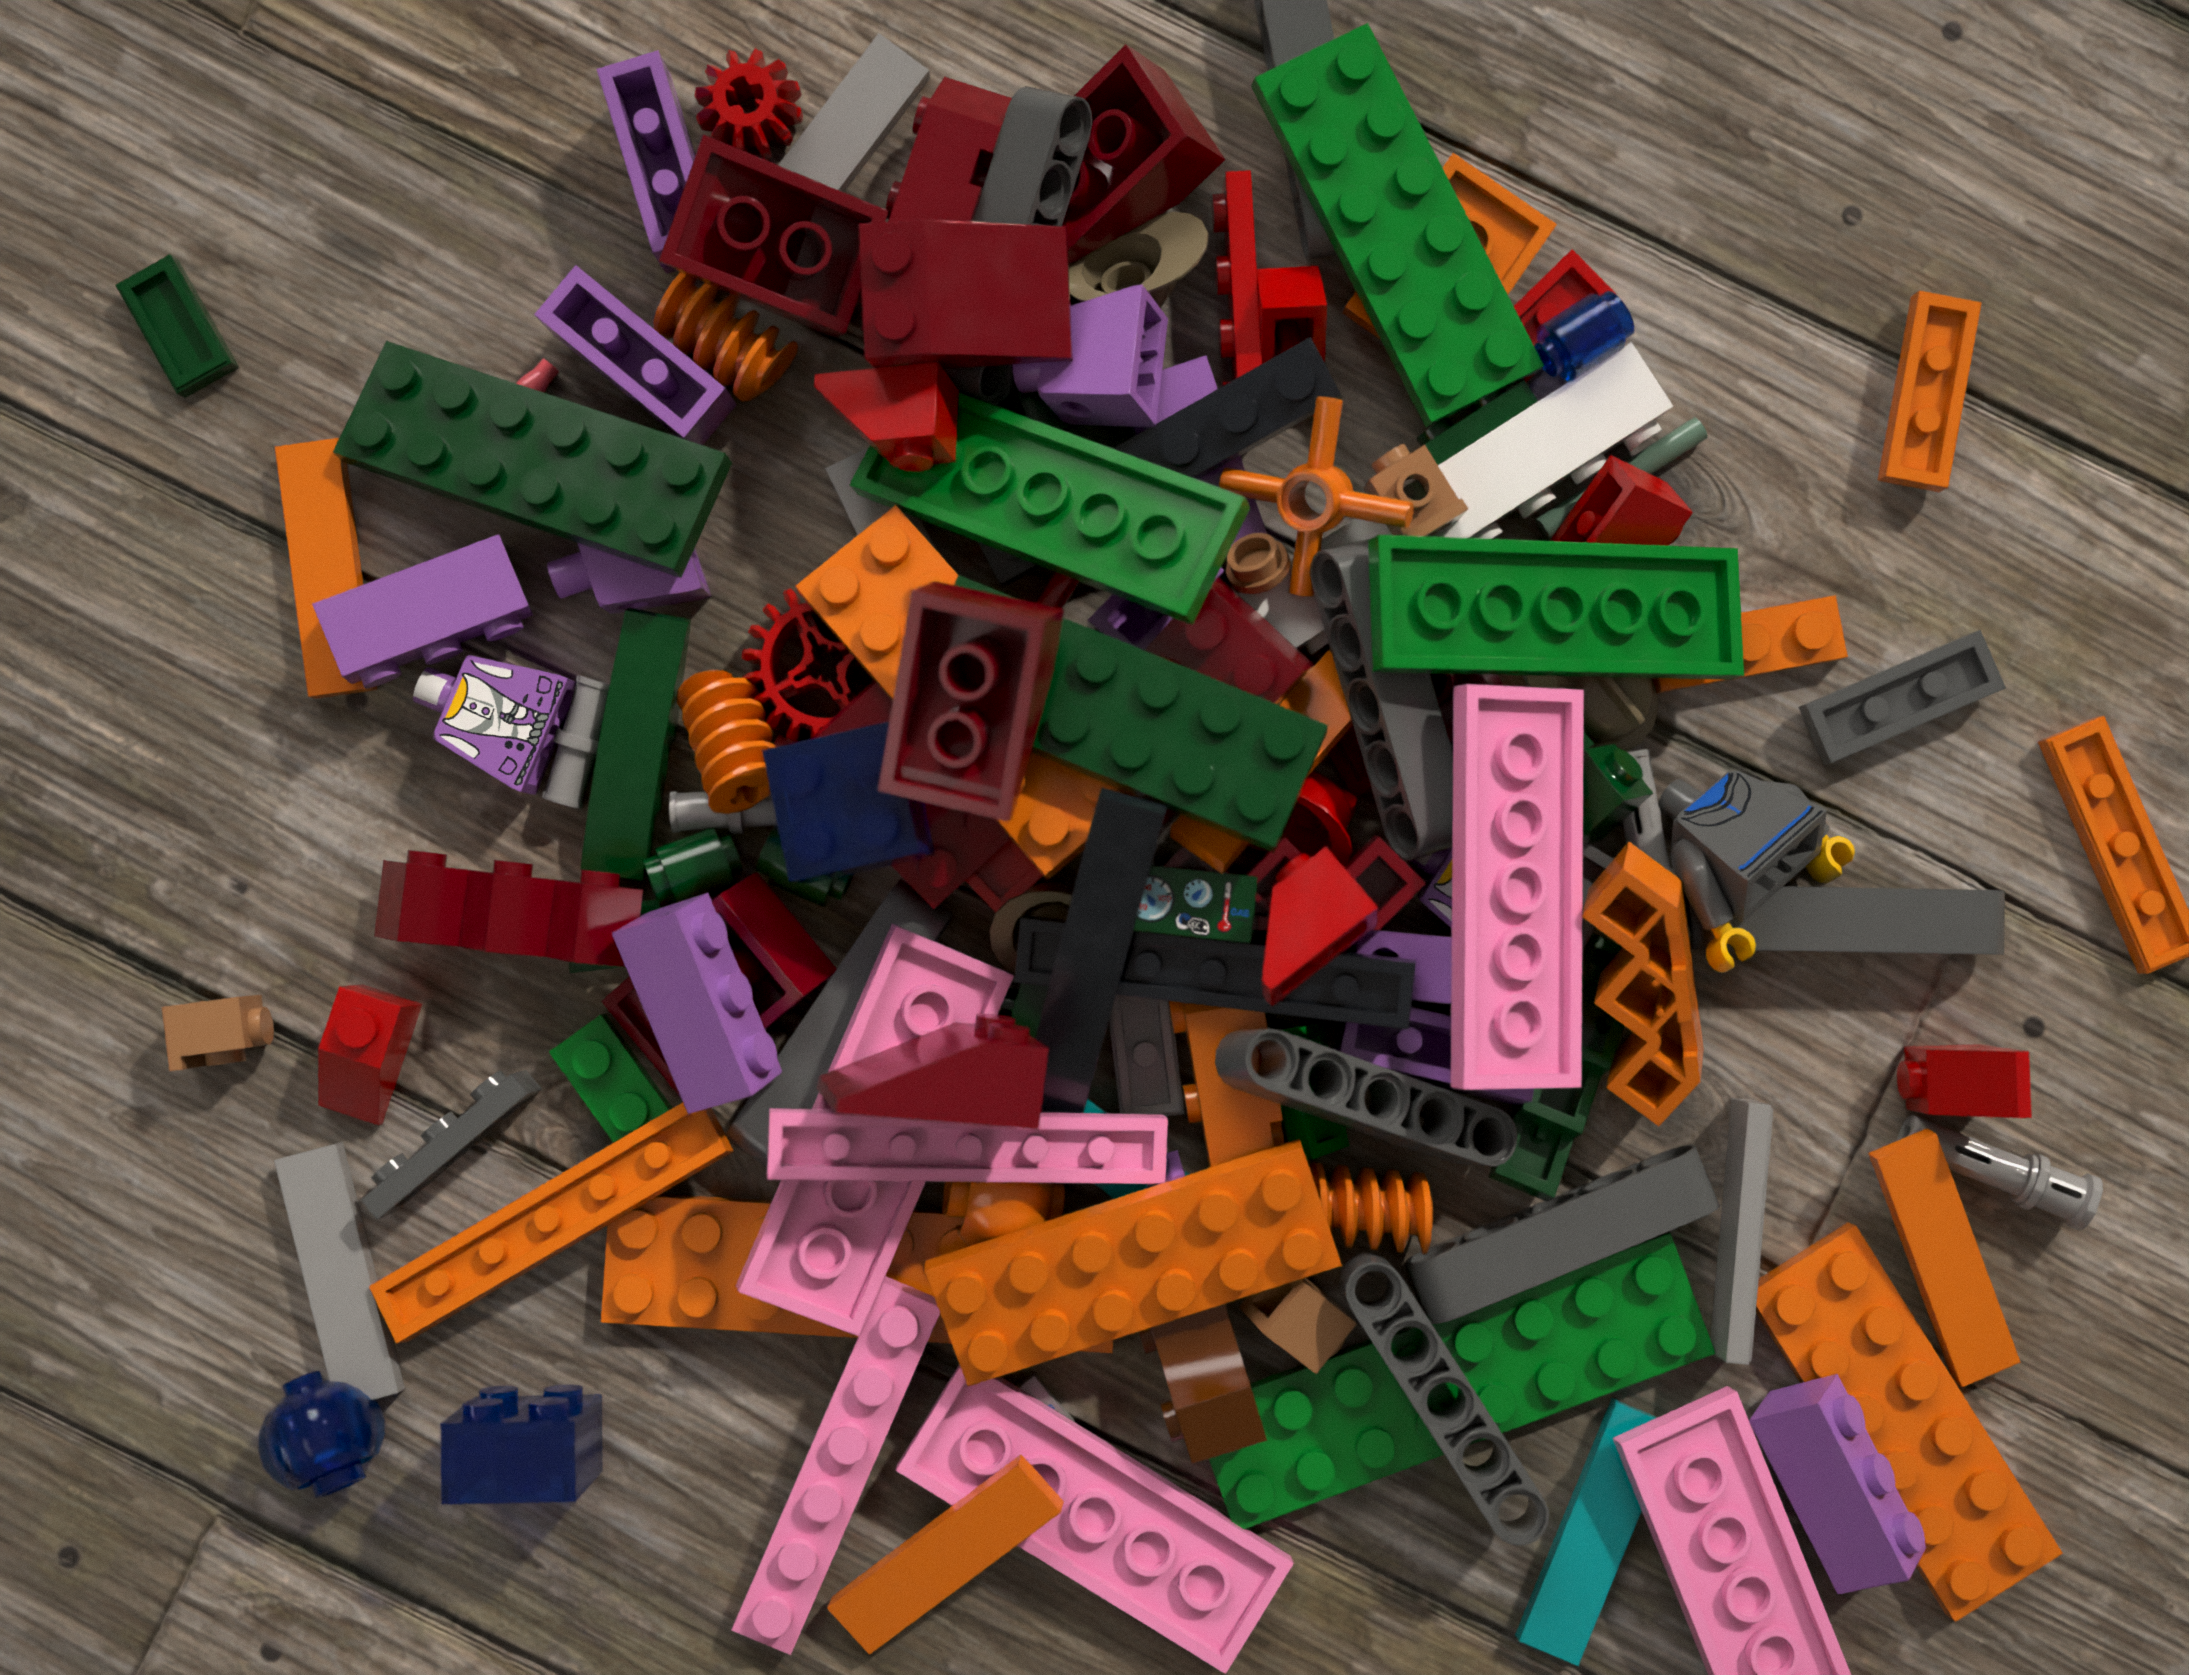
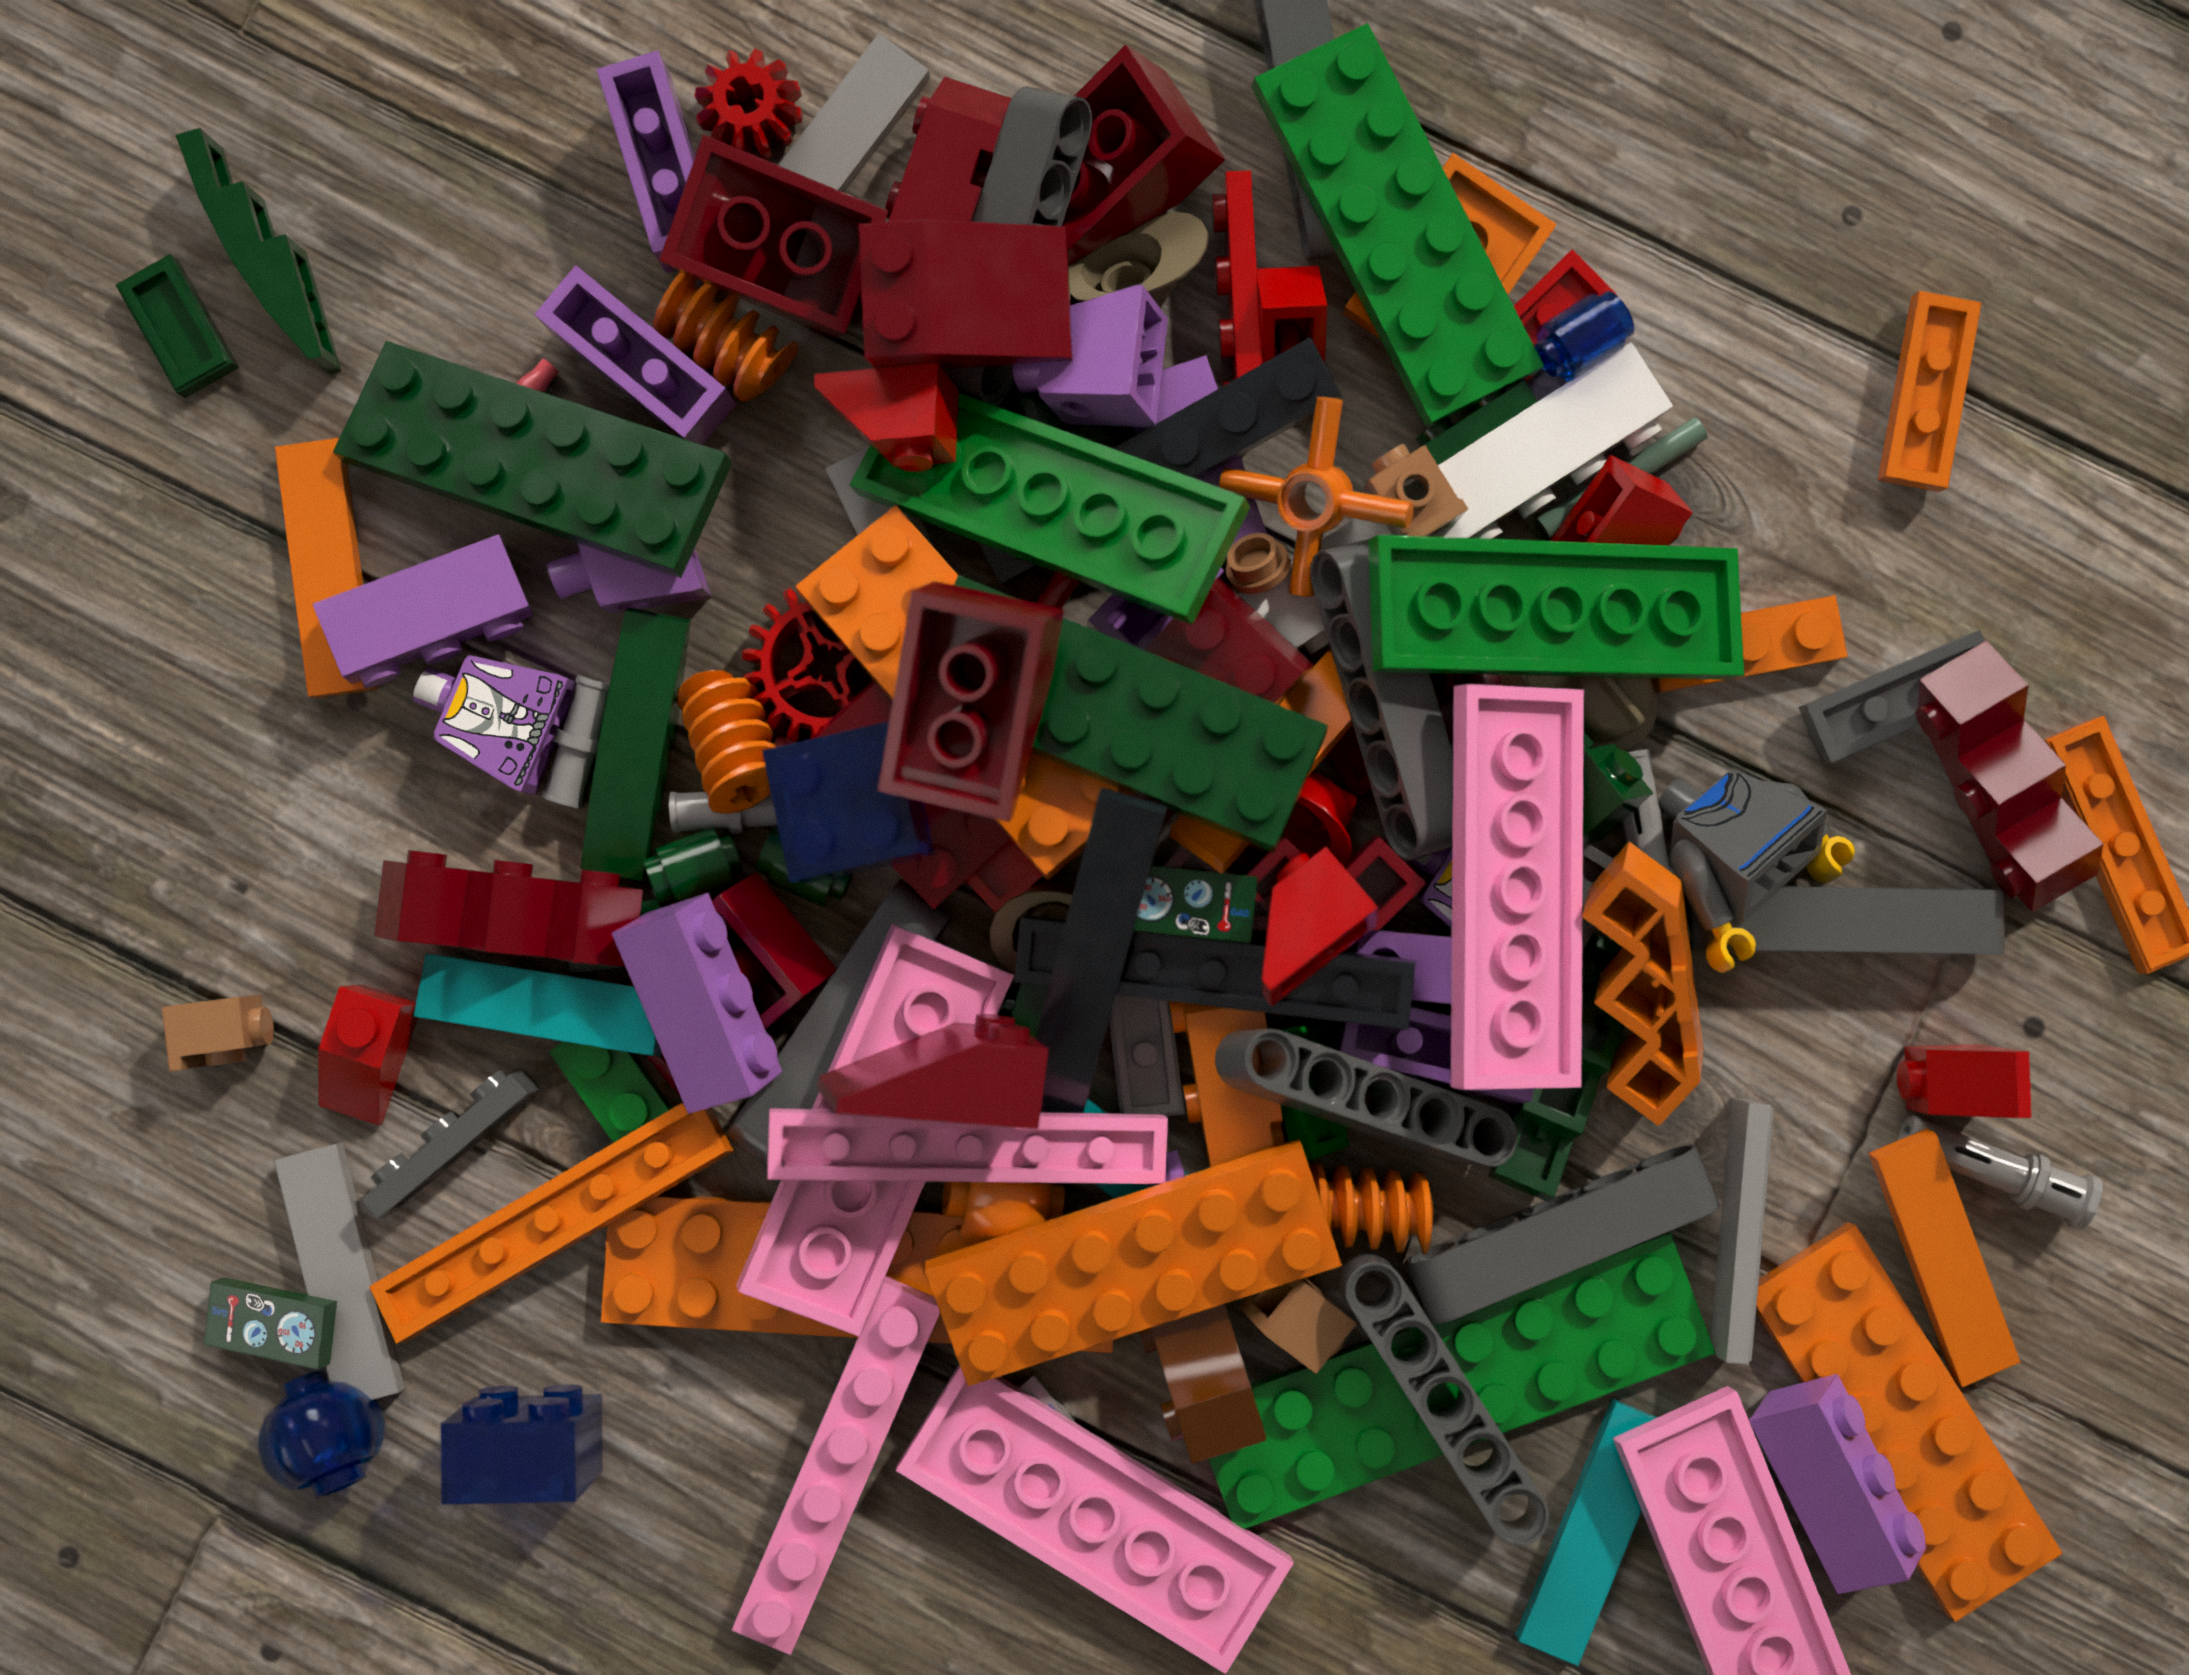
orange tile [827,1454,1064,1655] -> none
none -> dark green slope [175,128,342,374]
none -> dark green tile [204,1277,337,1370]
none -> teal tile [413,954,662,1057]
none -> dark red brick [1915,640,2104,913]

